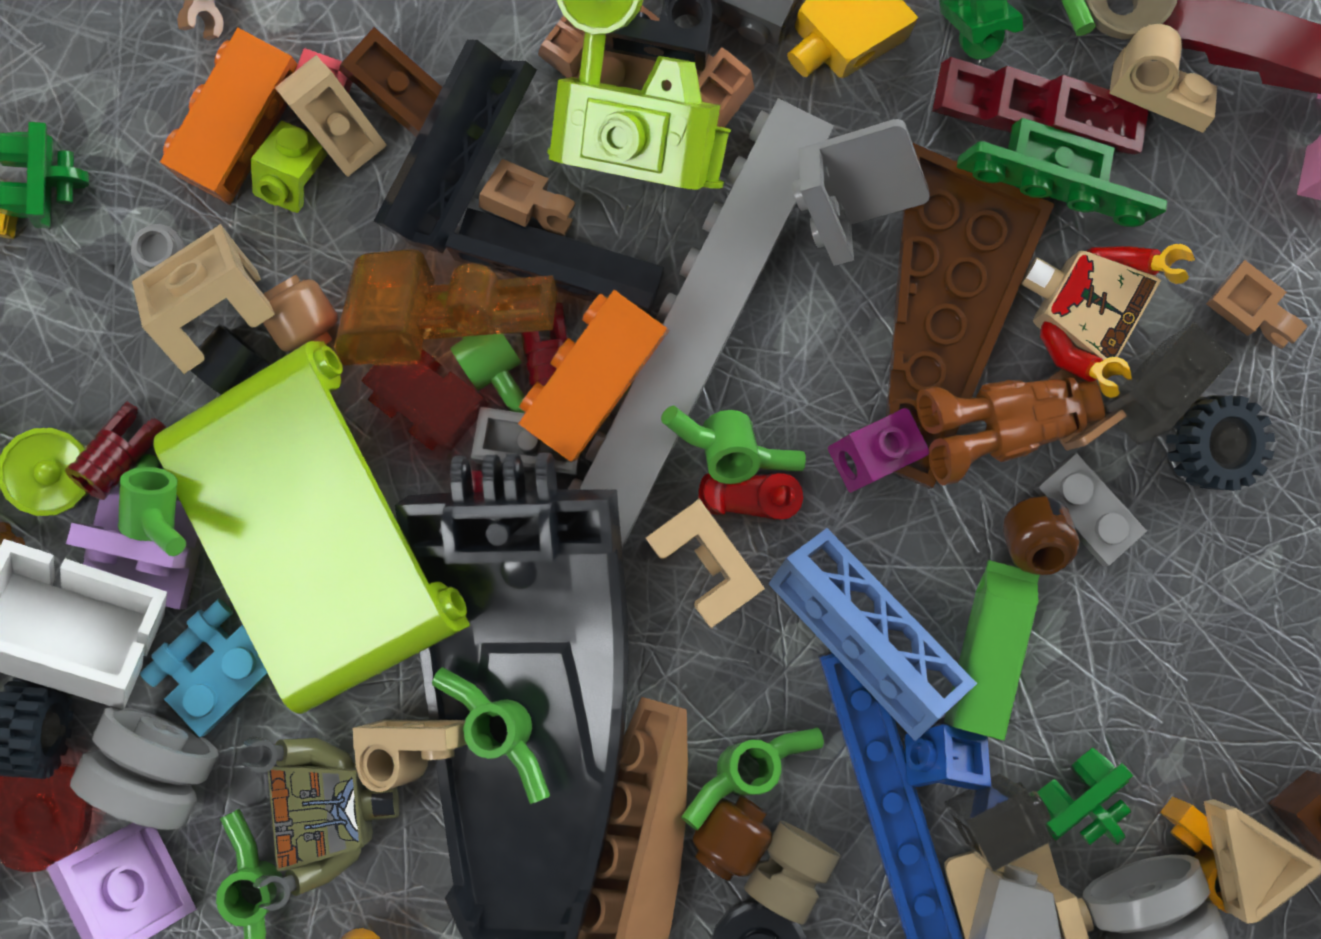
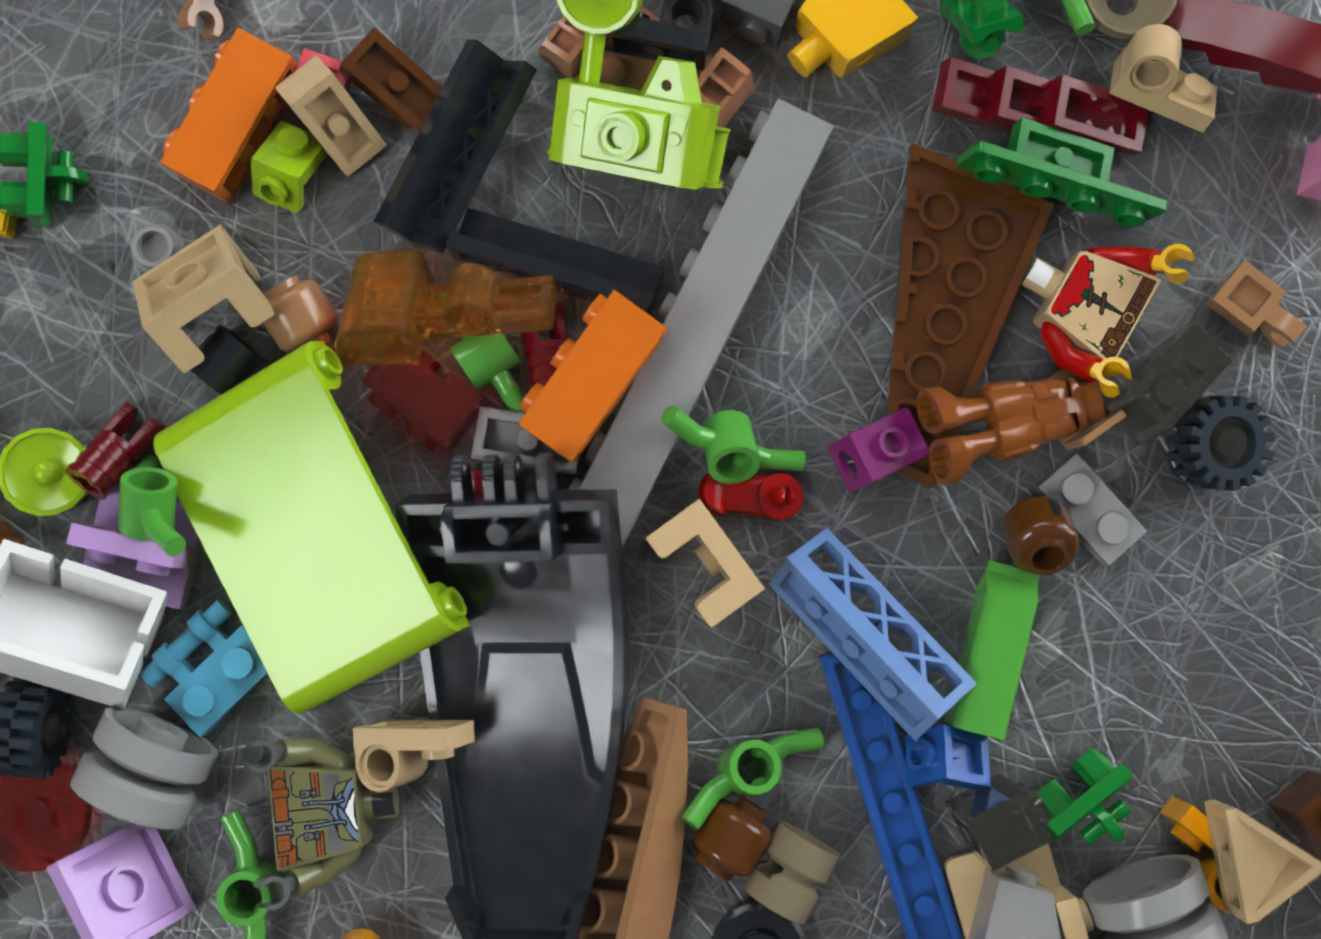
bright green piece [432,667,551,804] -> none
medium nougat plate [479,159,575,237] -> none
light grey bracket [793,119,930,266] -> none

